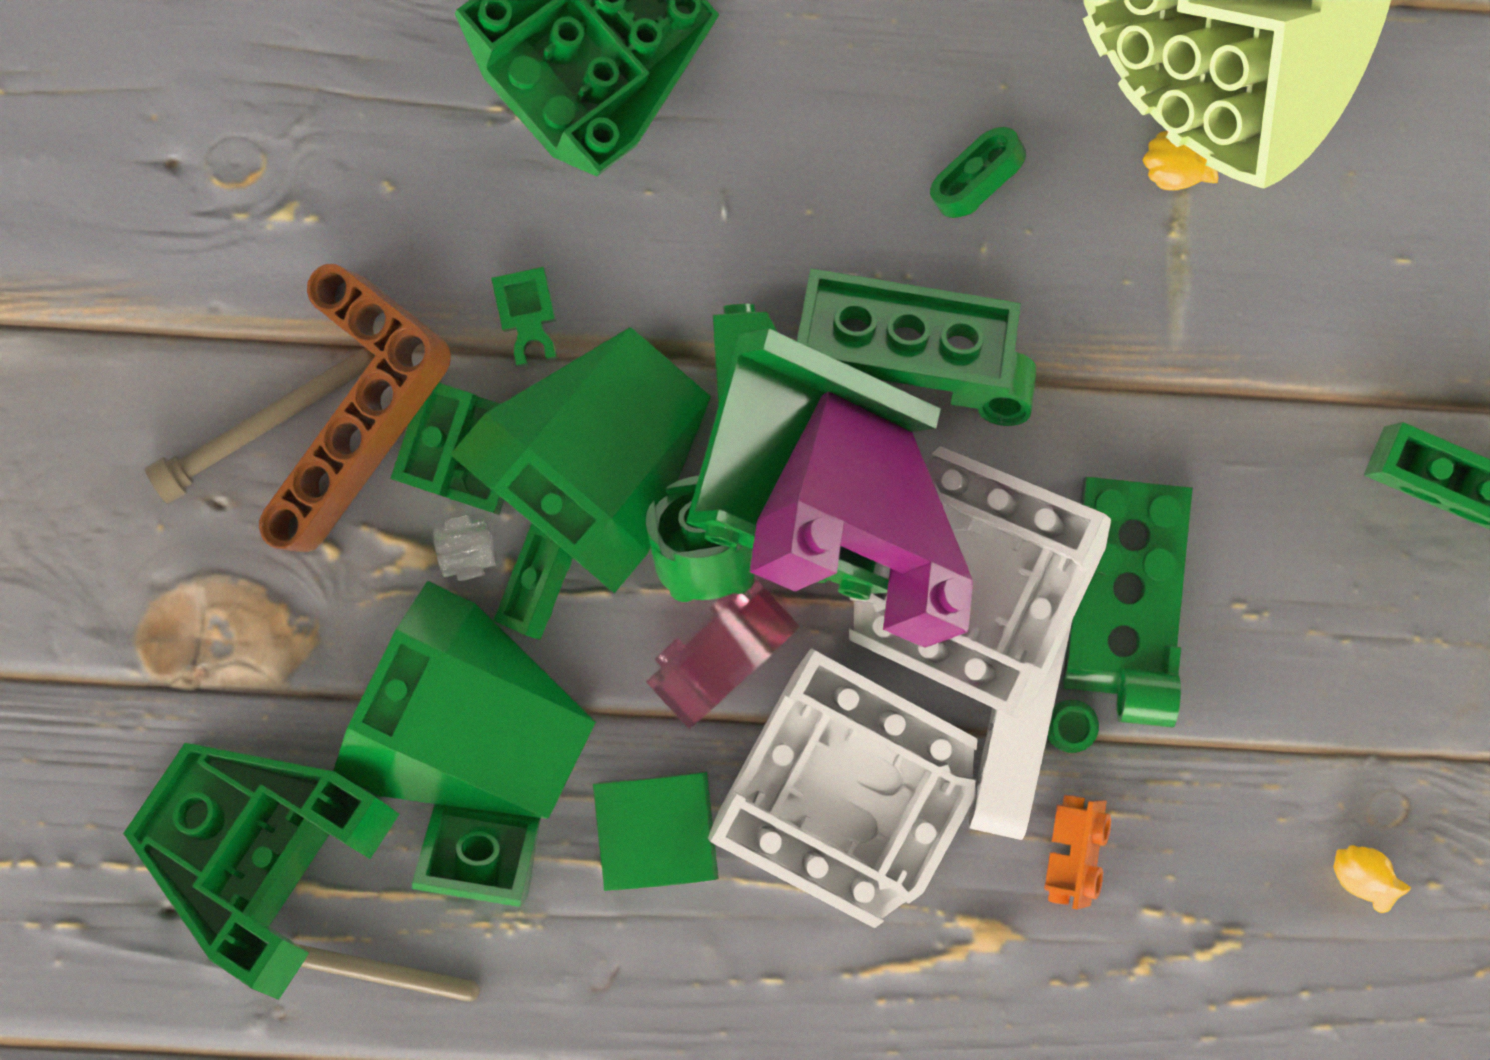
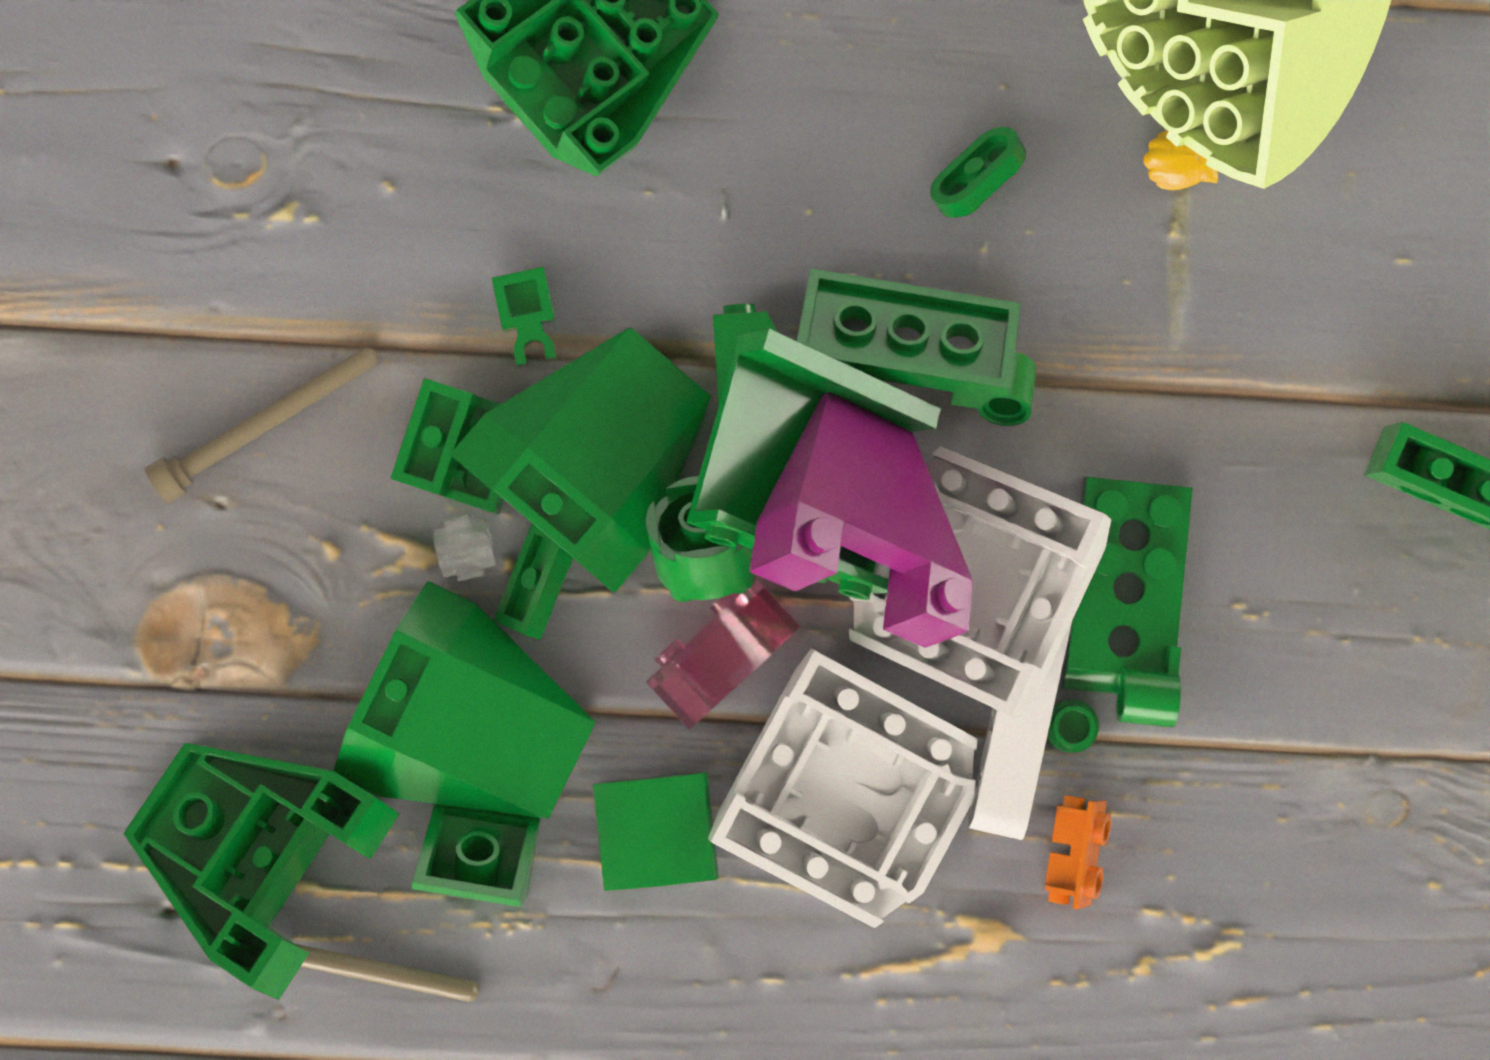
dark orange beam [259,264,451,552] -> none
yellow animal [1333,845,1411,913] -> none

